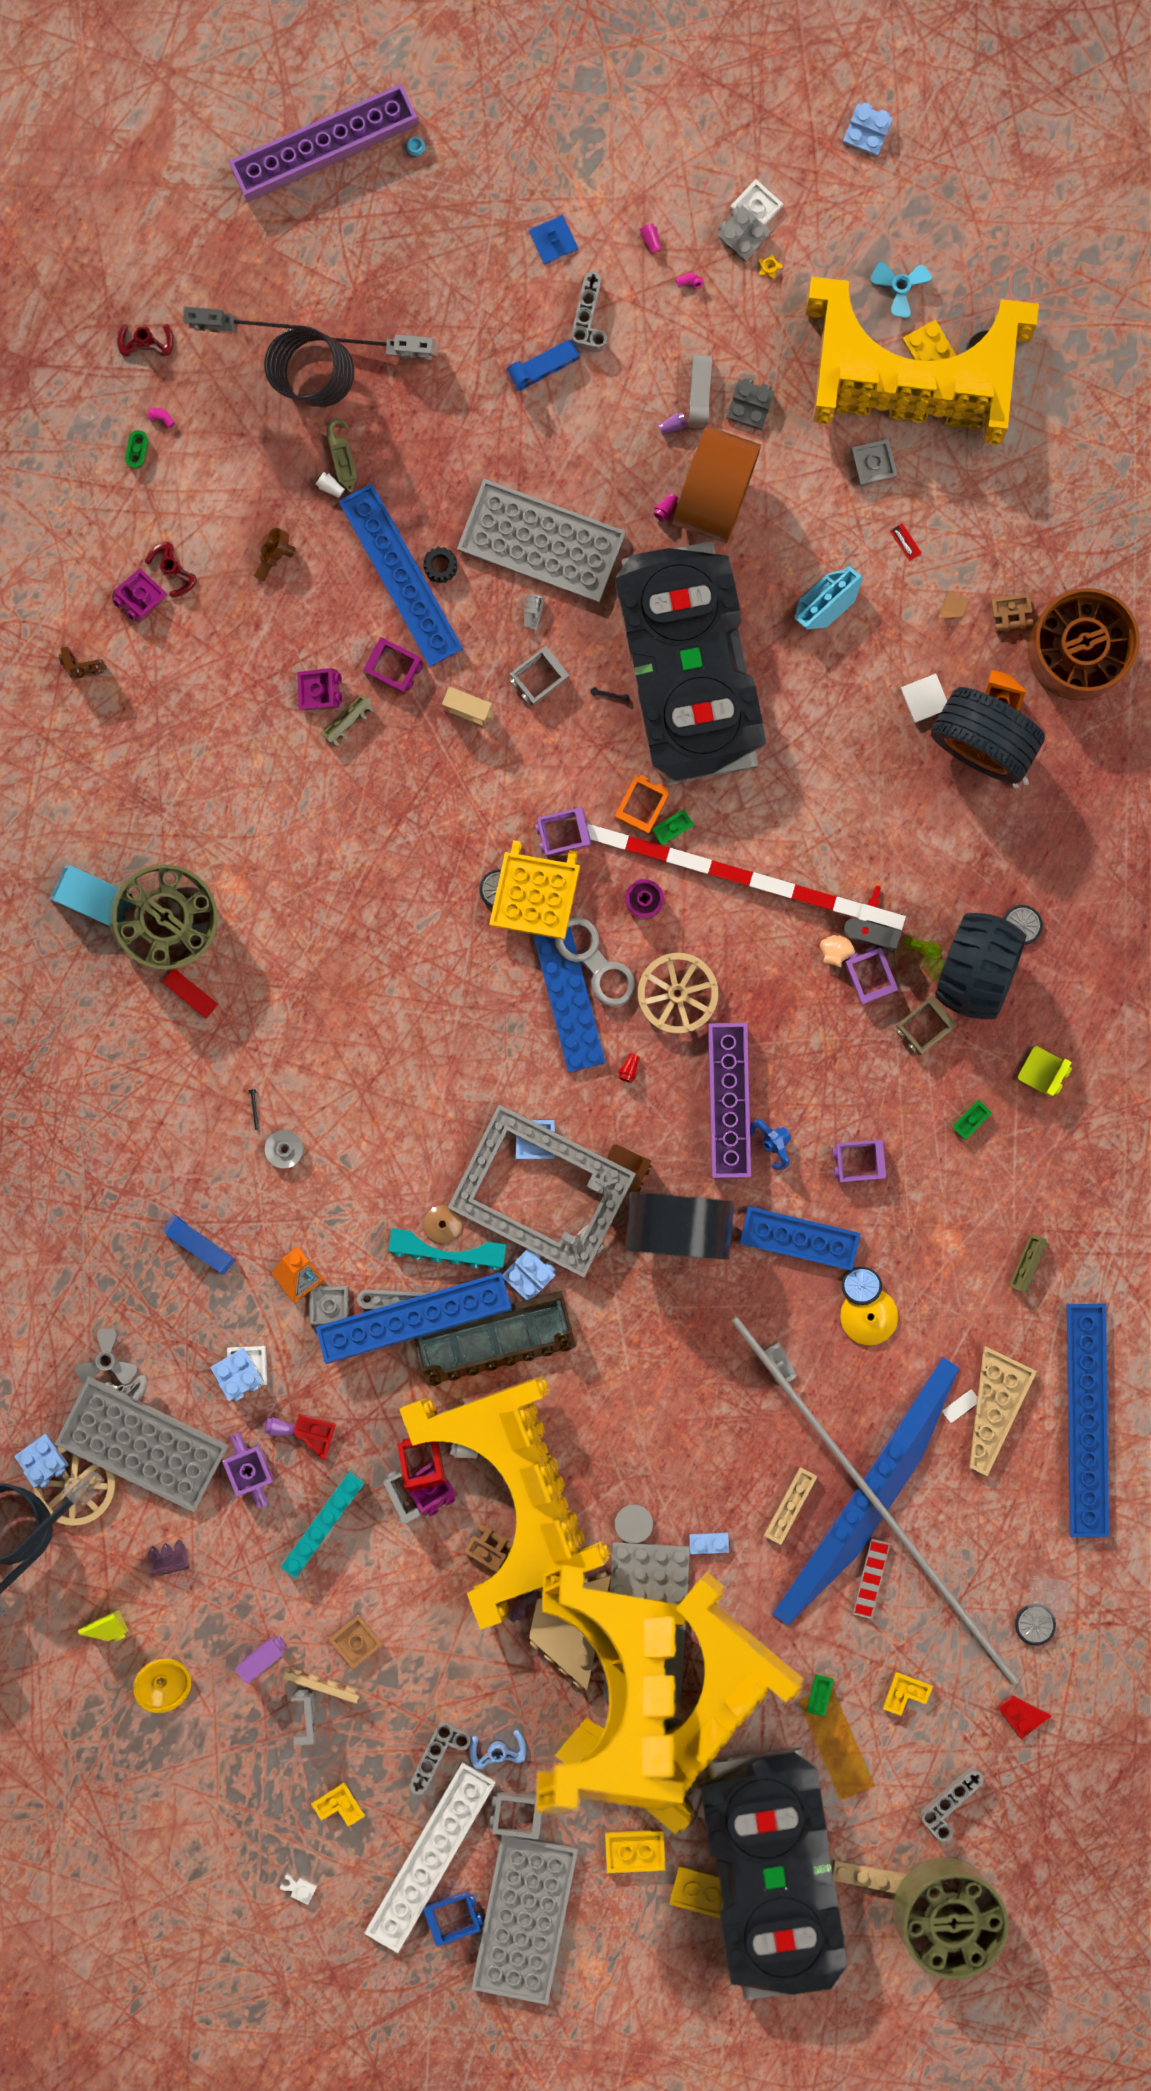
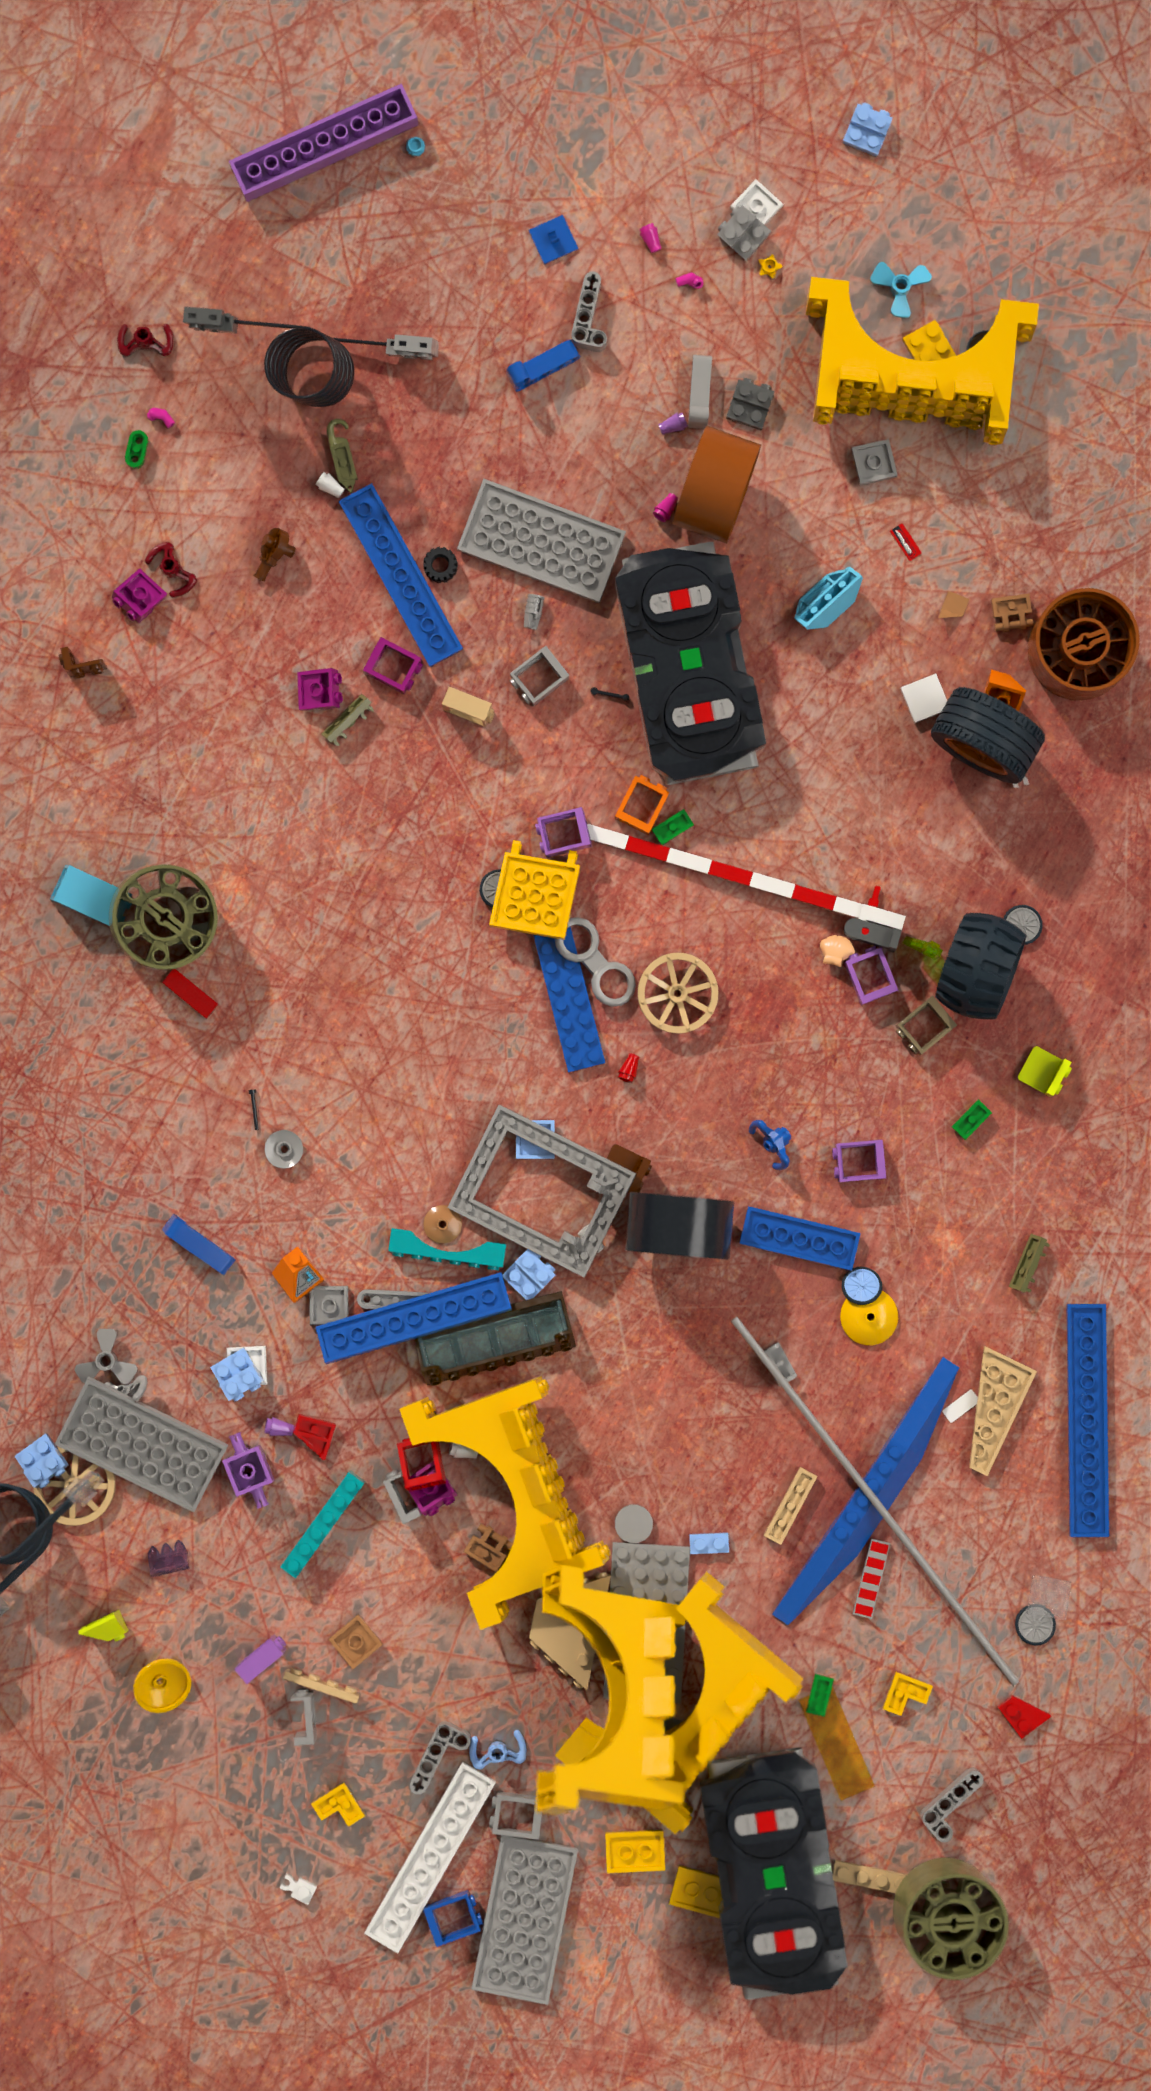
plate [508,1589,538,1623] -> none
magenta brick [625,879,664,920] -> none
medium lavender brick [708,1023,751,1178] -> none

